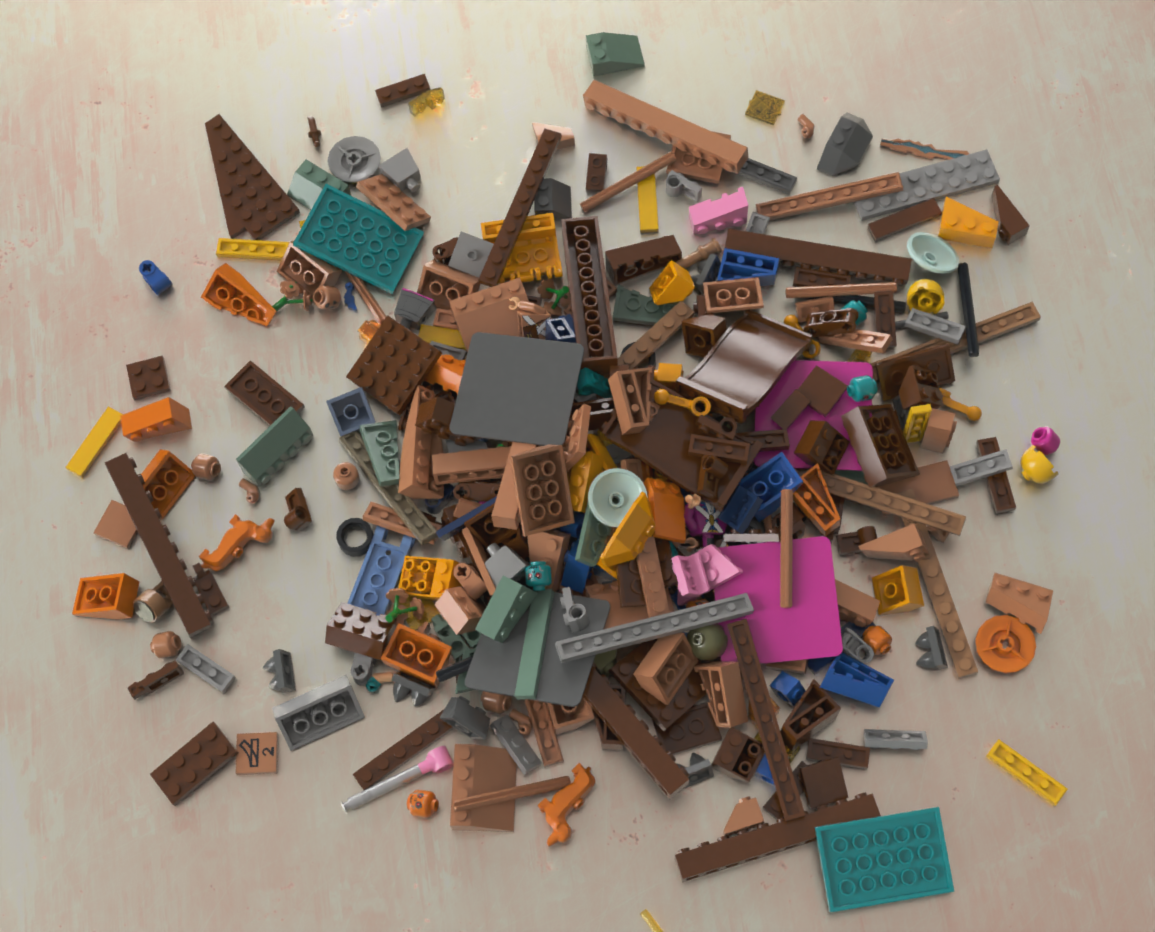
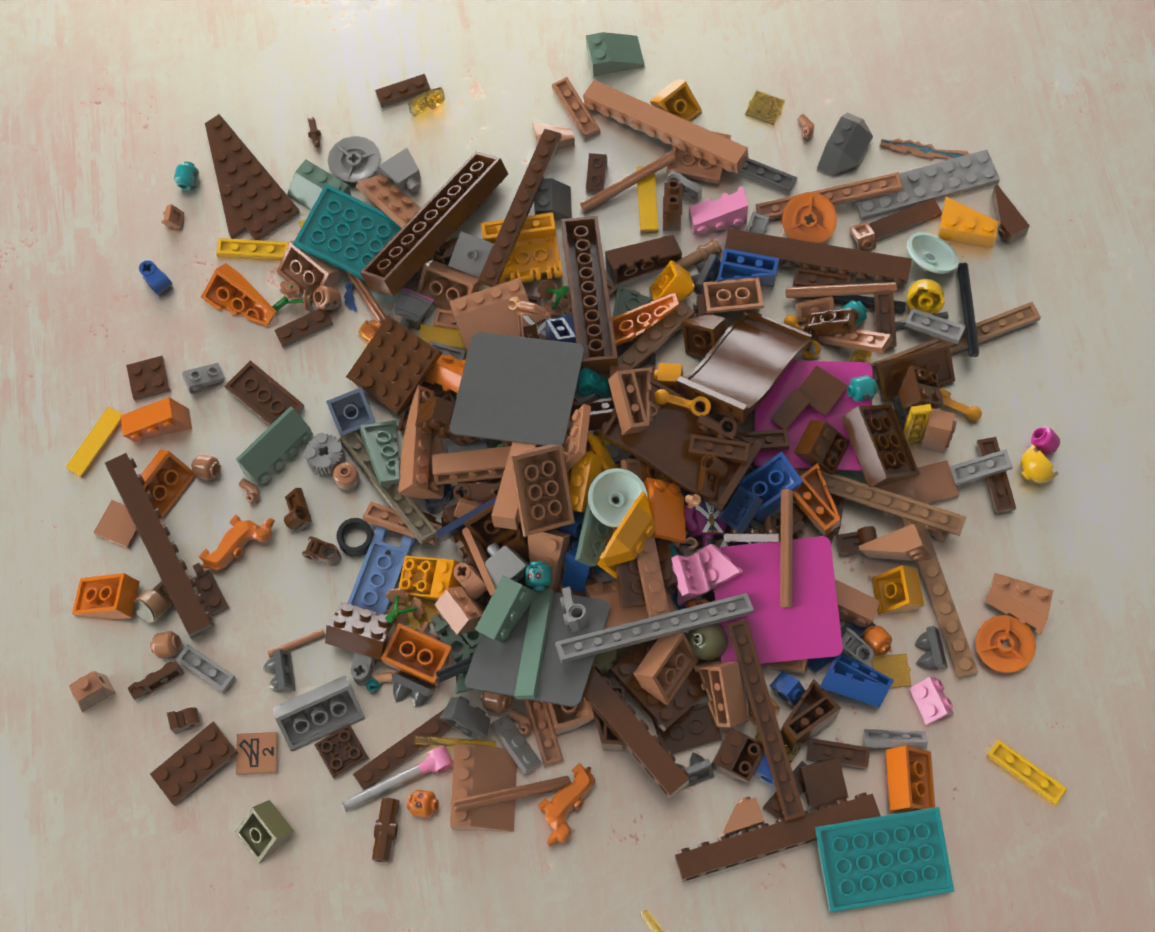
none -> nougat torso [69,671,116,712]
none -> nougat tile [161,204,184,229]
none -> reddish brown leg [167,707,201,734]
none -> teal head [174,161,199,189]
none -> light grey plate [182,363,225,394]
none -> olive slope [235,800,294,863]
none -> nougat bar [267,628,326,658]
none -> reddish brown plate [274,309,333,347]
none -> reddish brown piece [302,536,342,566]
none -> light grey brick [304,433,346,477]
none -> reddish brown tile [314,724,369,780]
none -> reddish brown brick [360,151,508,297]
none -> reddish brown piece [372,797,400,863]
none -> clear yellow bar [415,736,496,747]
none -> nougat tile [552,77,601,140]
none -> orange wedge [612,292,680,348]
none -> light orange slope [650,80,702,121]
none -> reddish brown hips [663,180,683,231]
none -> orange piece [782,192,837,244]
none -> nougat bracket [849,222,876,251]
none -> clear yellow piece [872,654,911,688]
none -> orange slope [886,745,935,813]
none -> bright pink bracket [909,677,954,725]

